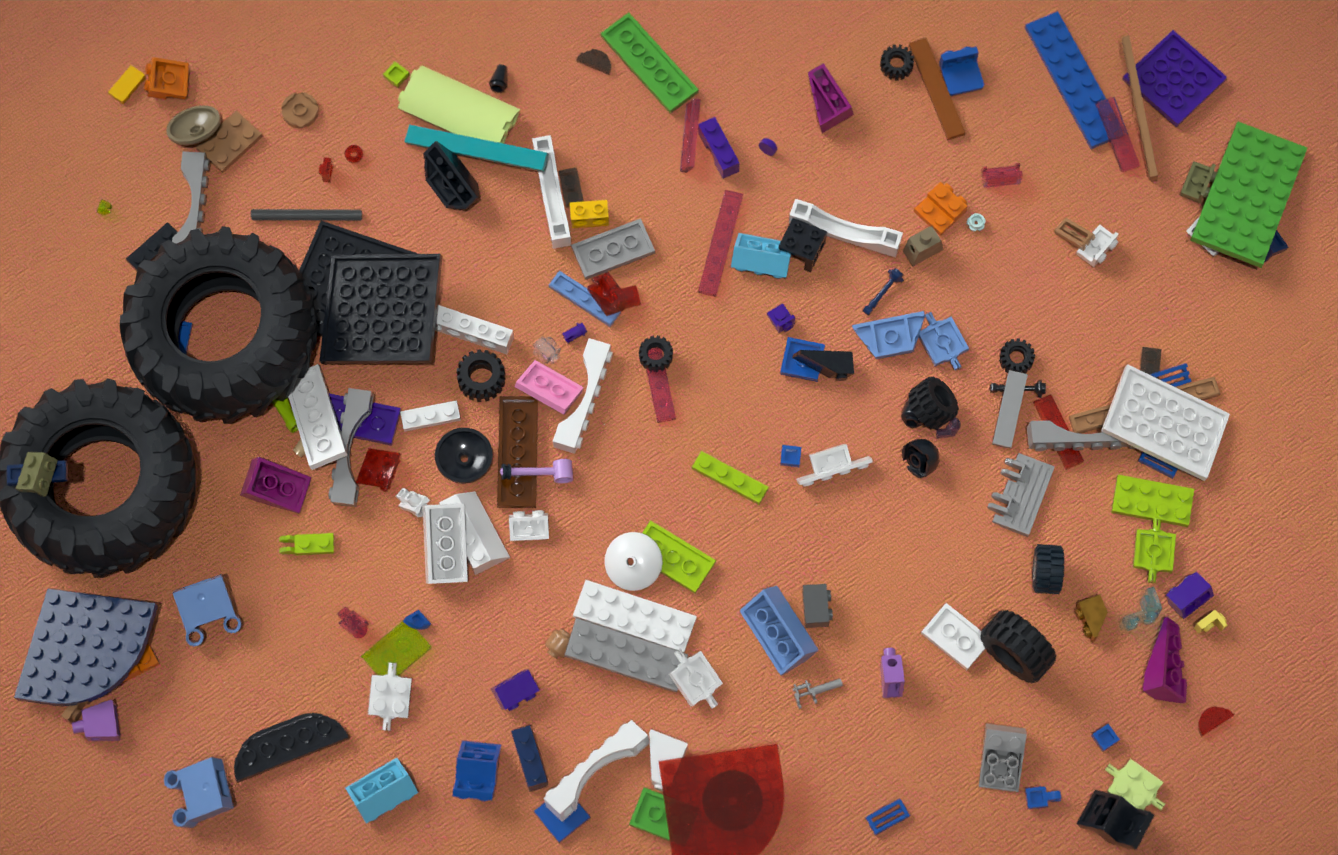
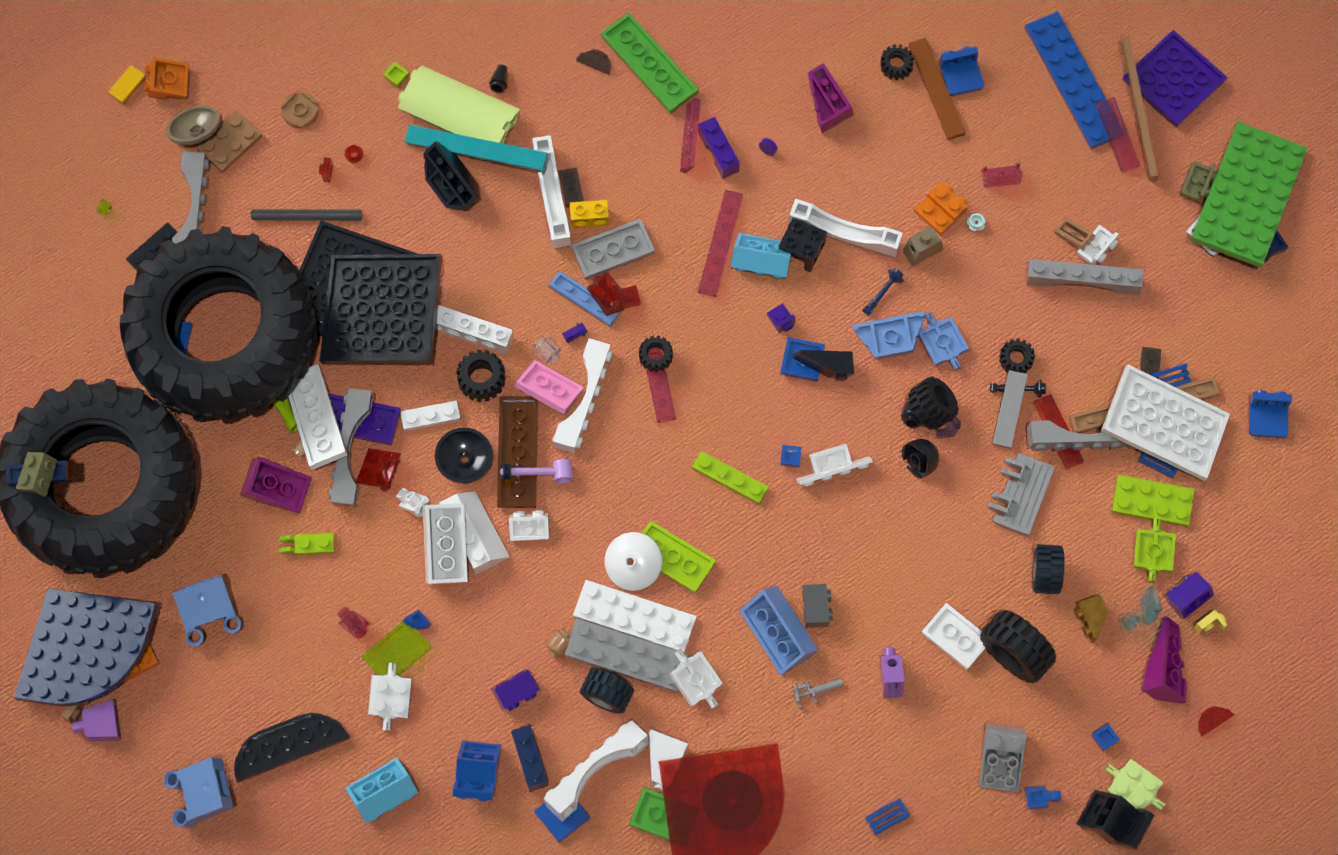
none -> black wheel [580,669,634,714]
none -> light grey arch [1026,259,1143,295]
none -> blue bracket [1249,390,1292,438]

